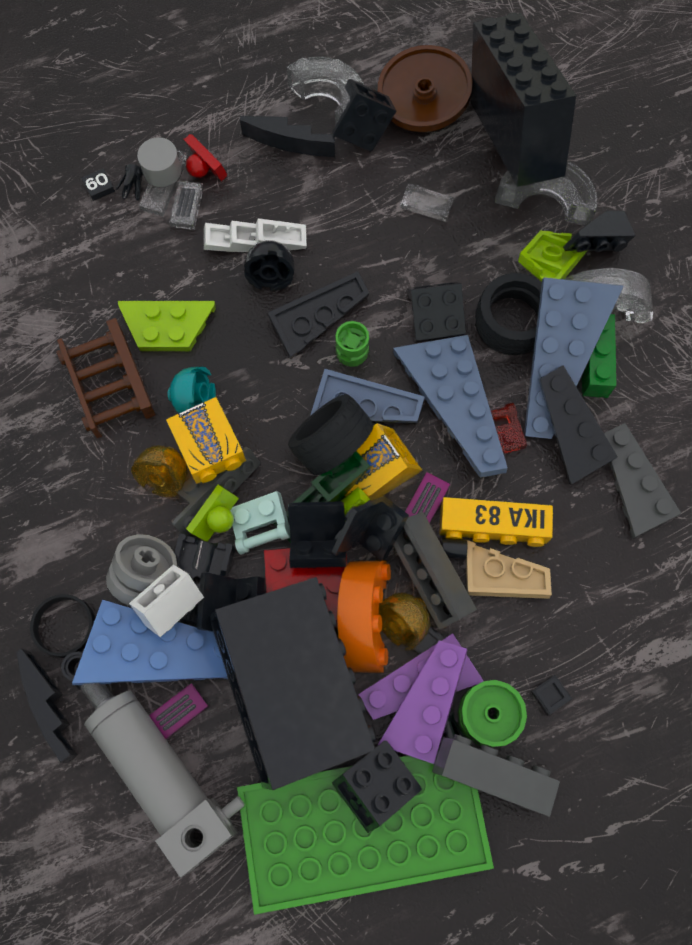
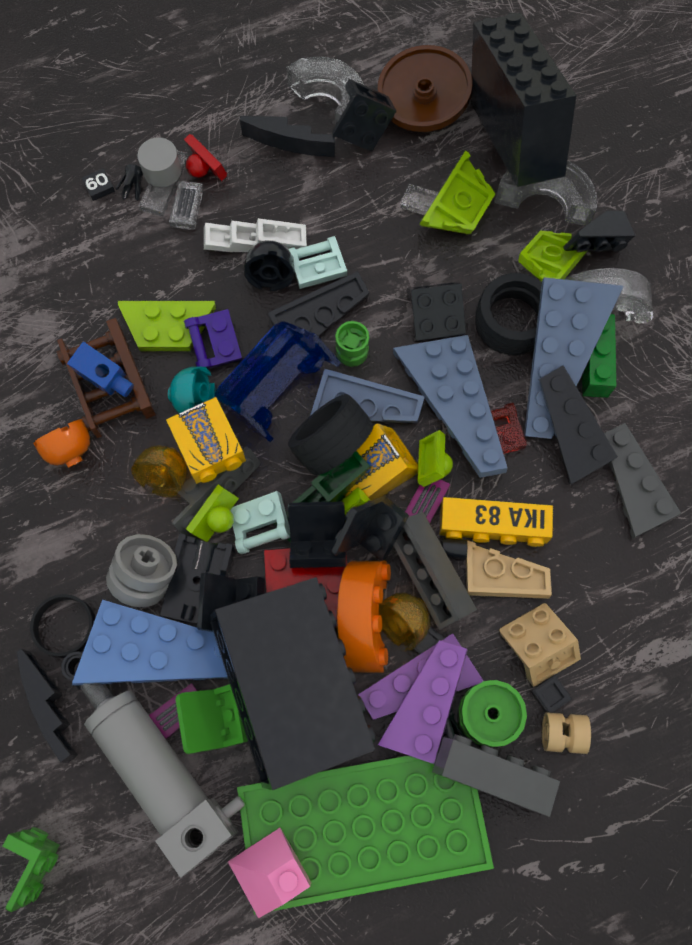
white brick [129,564,204,637] -> none
black bracket [332,741,422,833] -> none
none -> bright green bracket [2,827,60,912]
none -> orange cylinder [33,419,90,468]
none -> blue torso [67,342,134,397]
none -> bright green bracket [176,684,248,754]
none -> dark purple plate [184,309,242,369]
none -> clear blue windscreen [215,321,341,442]
none -> bright pink slope [228,827,311,918]
none -> light aqua plate [289,236,347,289]
none -> lime tile [418,430,453,487]
none -> lime wing [420,151,495,234]
none -> tan bracket [500,603,581,687]
none -> tan wheel [542,712,591,754]

